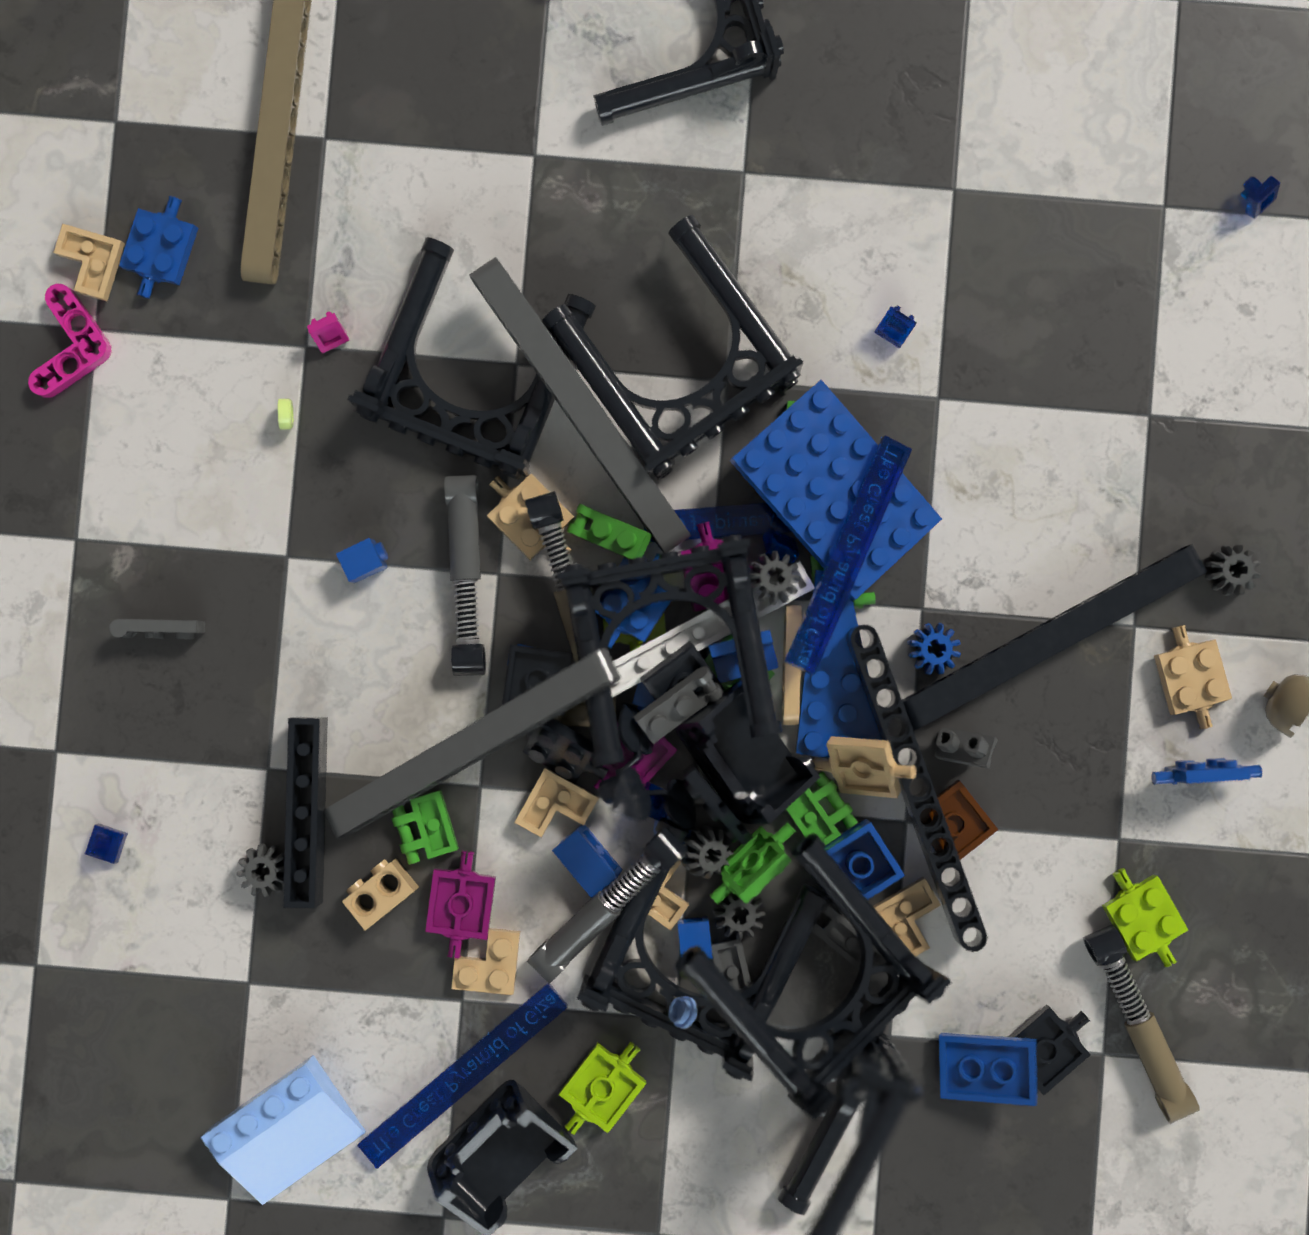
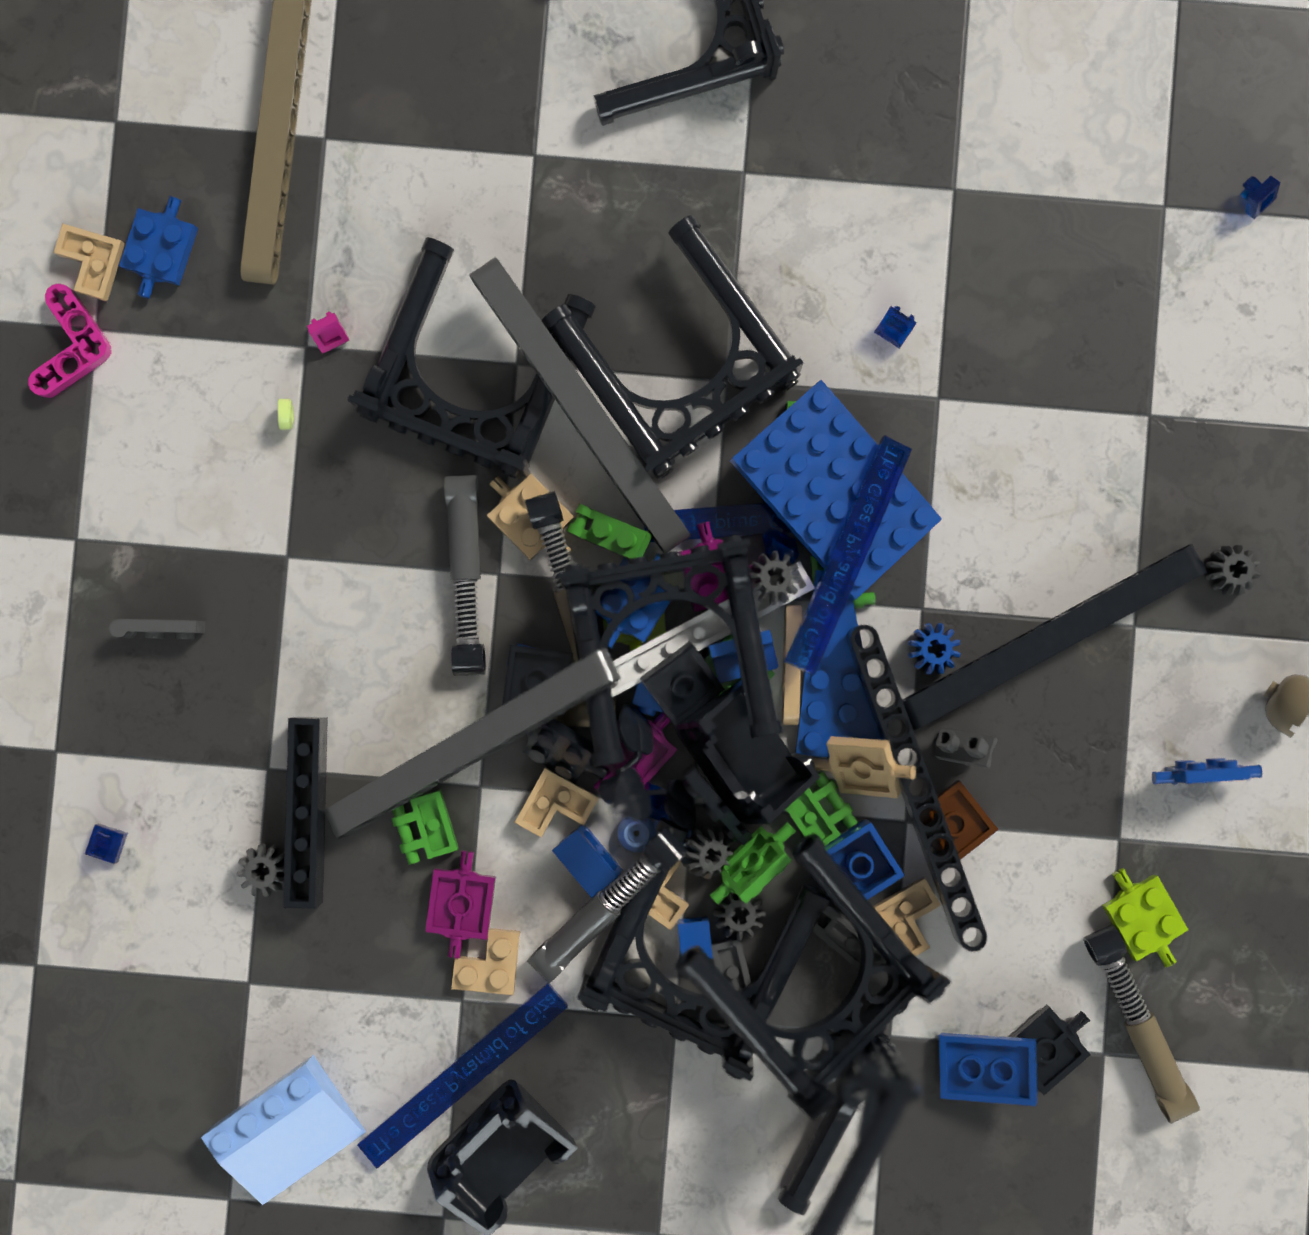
blue brick [336,538,389,583] -> none
tan brick [342,859,419,931] -> none
lime plate [559,1041,646,1135] -> none
dark grey plate [634,667,724,744] -> none
light blue plate [668,996,697,1029] -> none
tan plate [1154,625,1232,729] -> none
none -> light blue plate [618,817,655,853]

